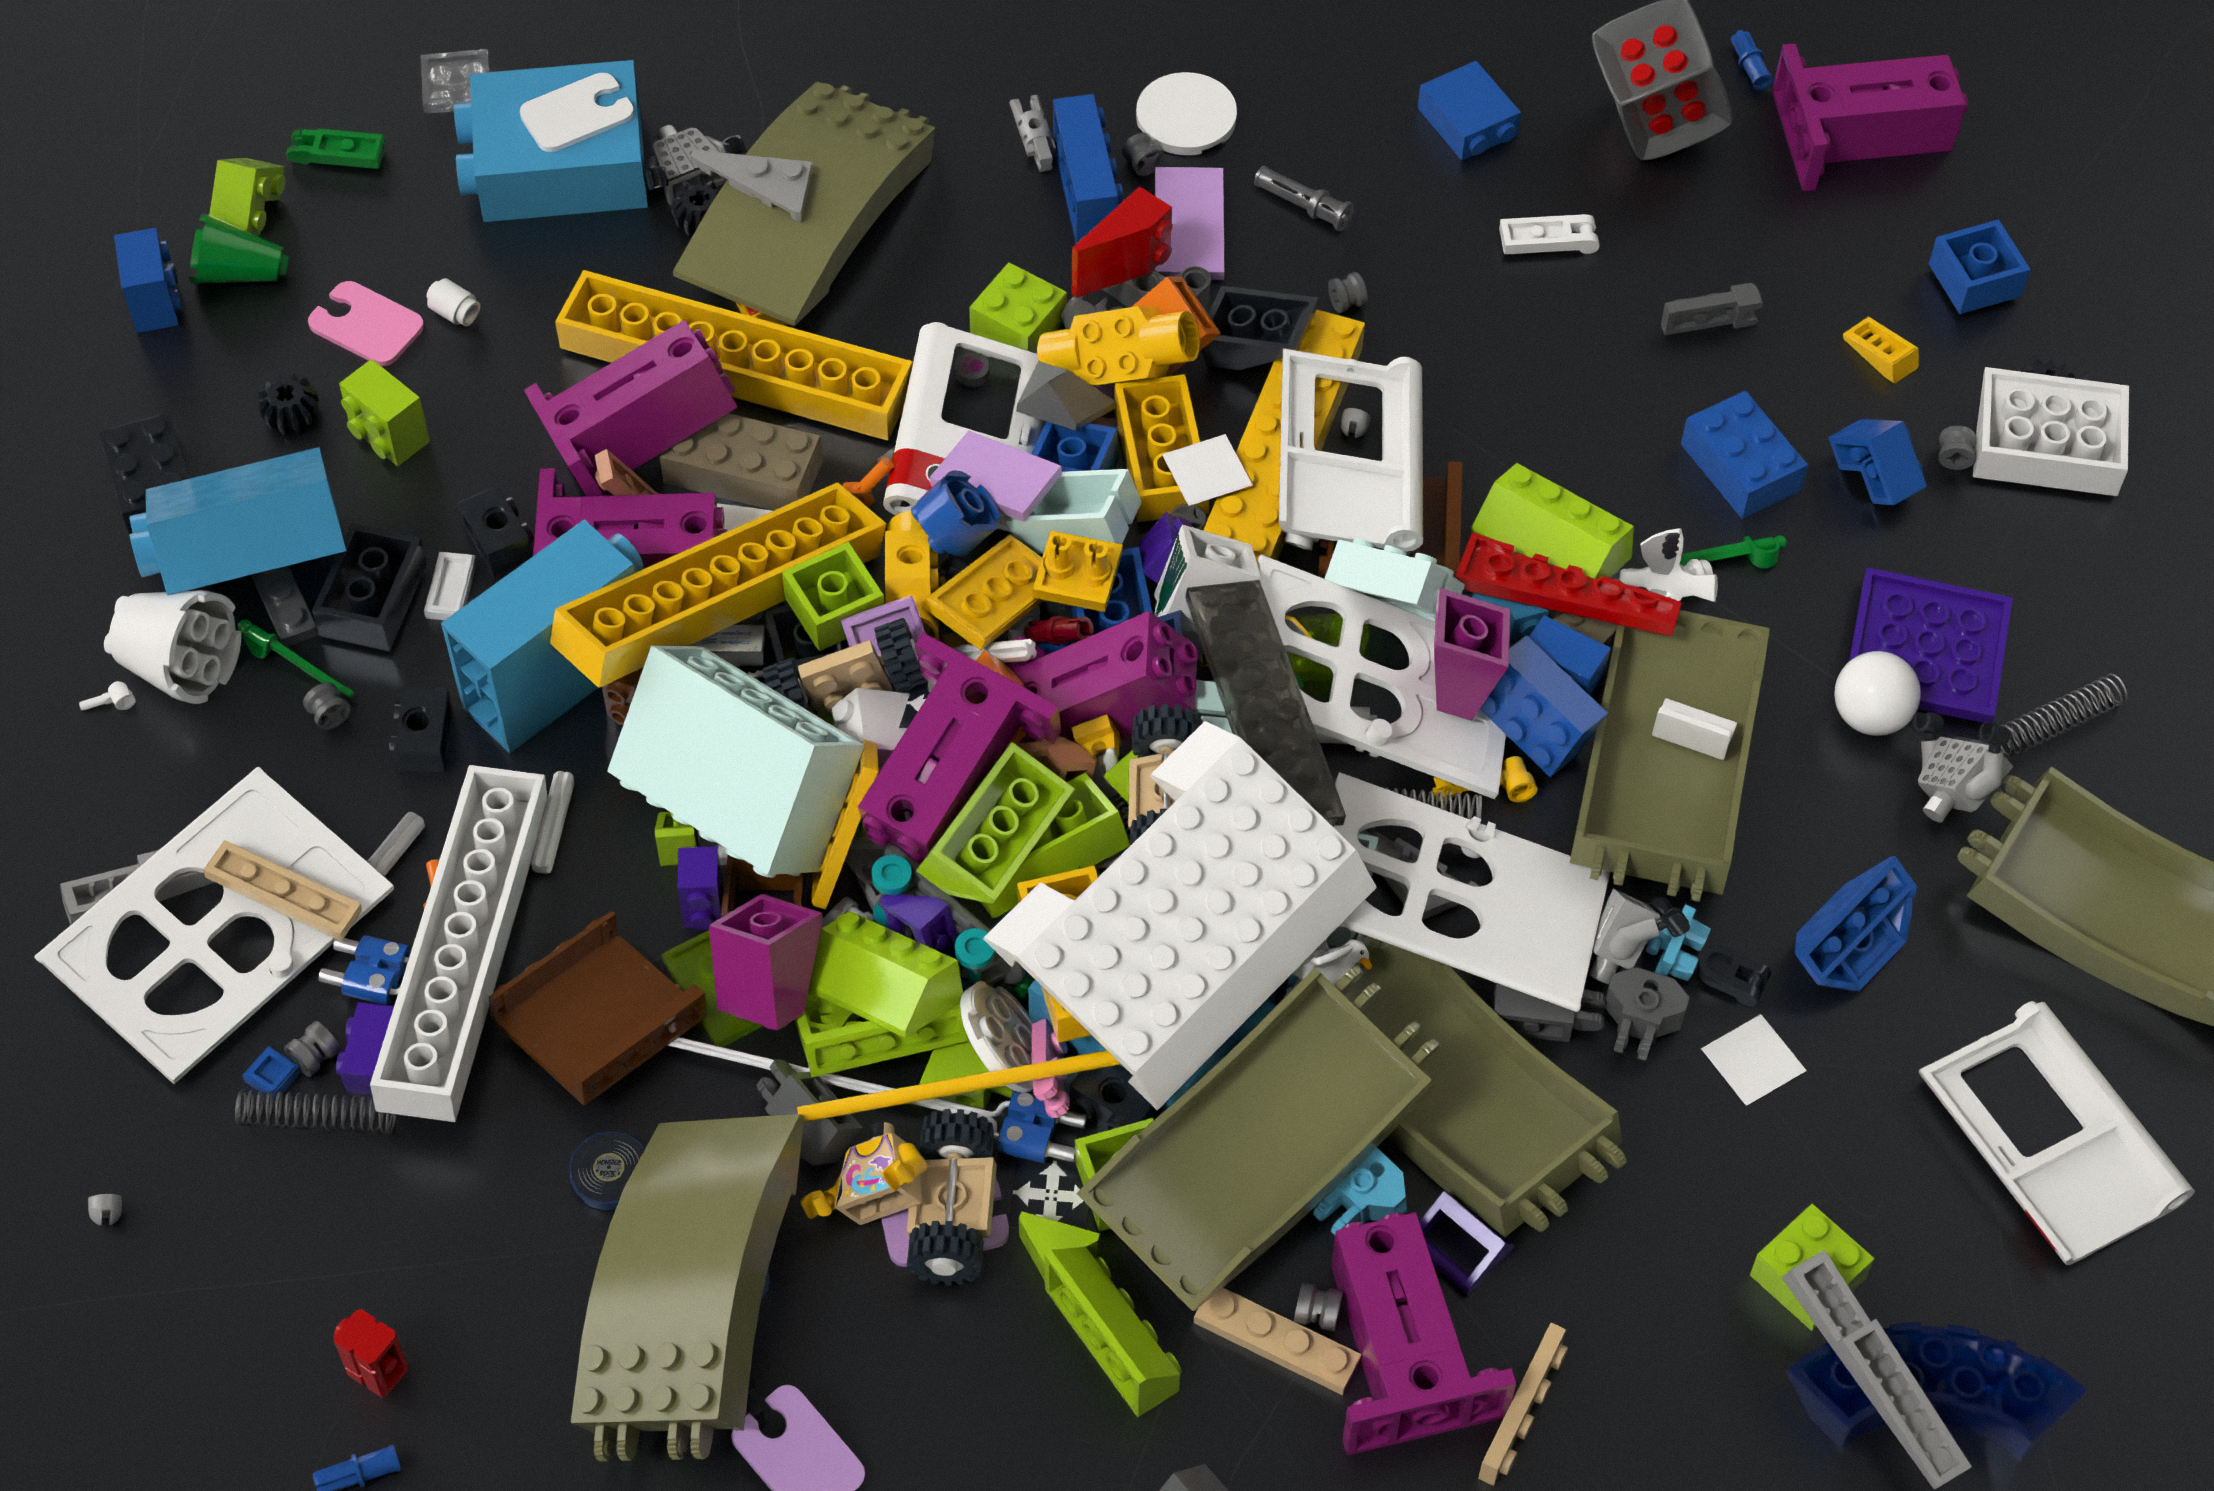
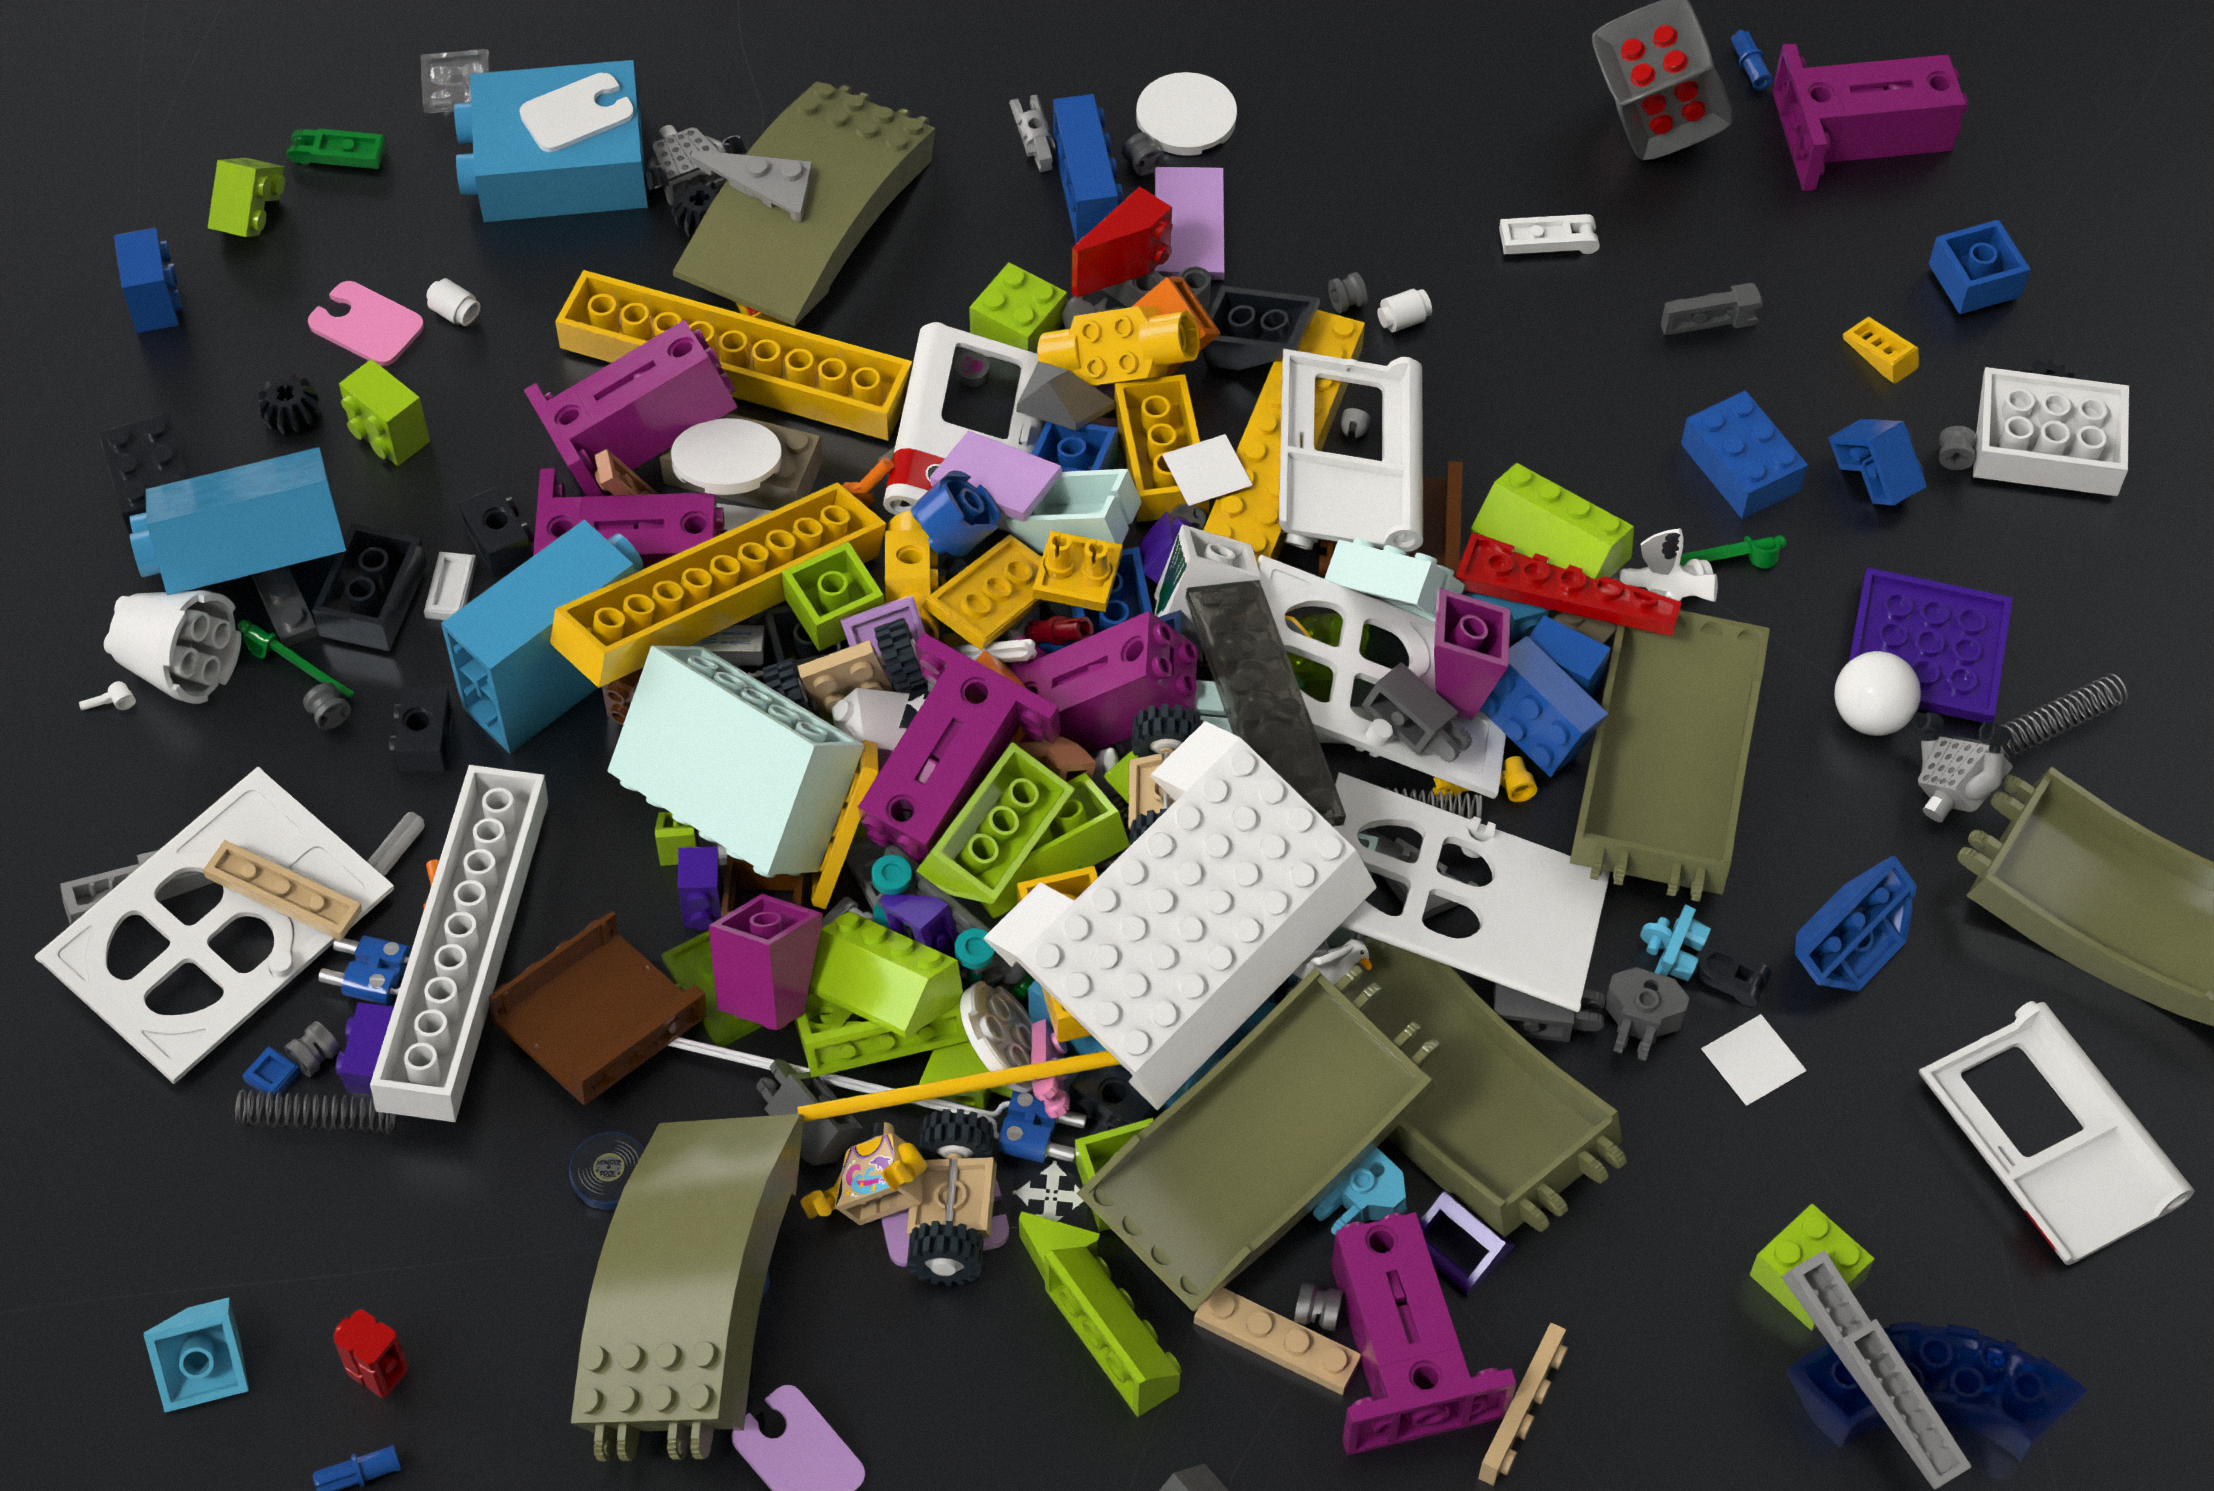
light grey hinge [88,1194,122,1225] -> none
green cone [189,213,289,284] -> none
white axle [531,771,575,874] -> none
yellow tile [1071,714,1122,765] -> none
flat silver pin [1254,165,1354,231] -> none
blue brick [1418,61,1521,160] -> none
light grey torso [1589,888,1690,985] -> none
white panel [1652,698,1737,760] -> none
none -> medium azure slope [144,1297,249,1413]
none -> white tile [671,418,782,495]
none -> dark grey hinge [1361,662,1472,762]
none -> white brick [1377,289,1432,332]

